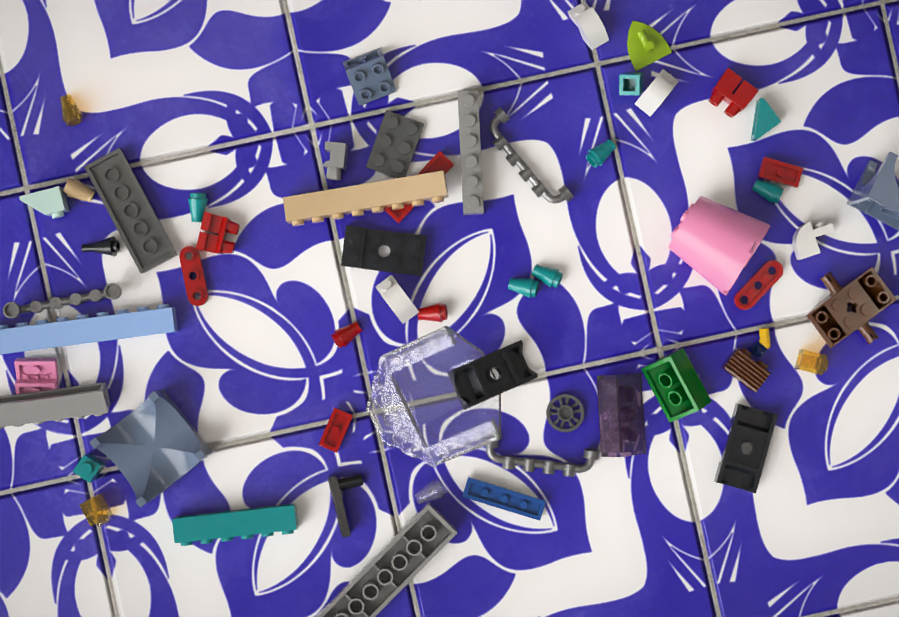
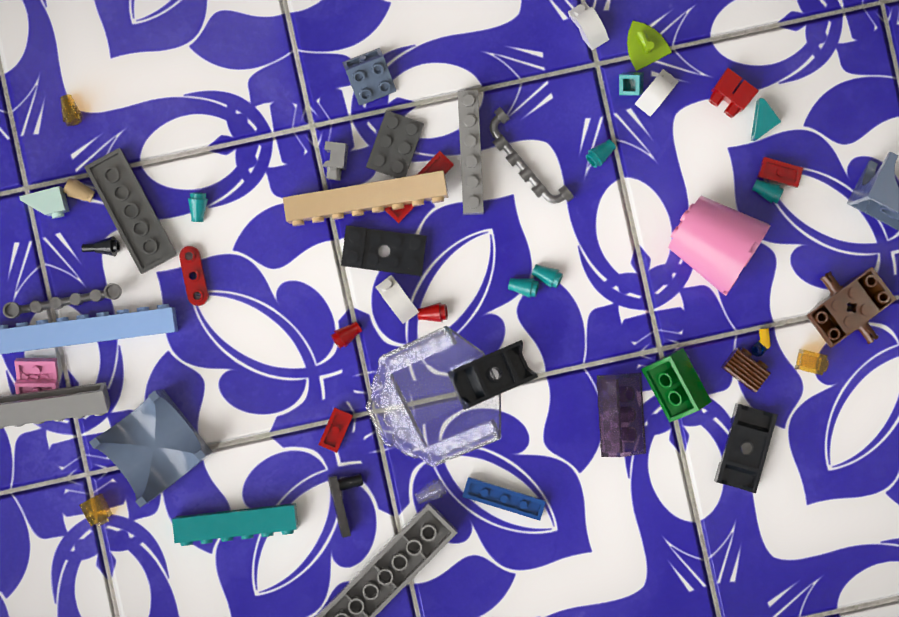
teal brick [73,453,106,483] -> none
red hips [196,211,240,255] -> none
flat silver bar [482,436,600,477] -> none
dark grey wheel [546,394,584,432] -> none
red plate [734,260,783,310] -> none
white brick [792,221,835,260] -> none

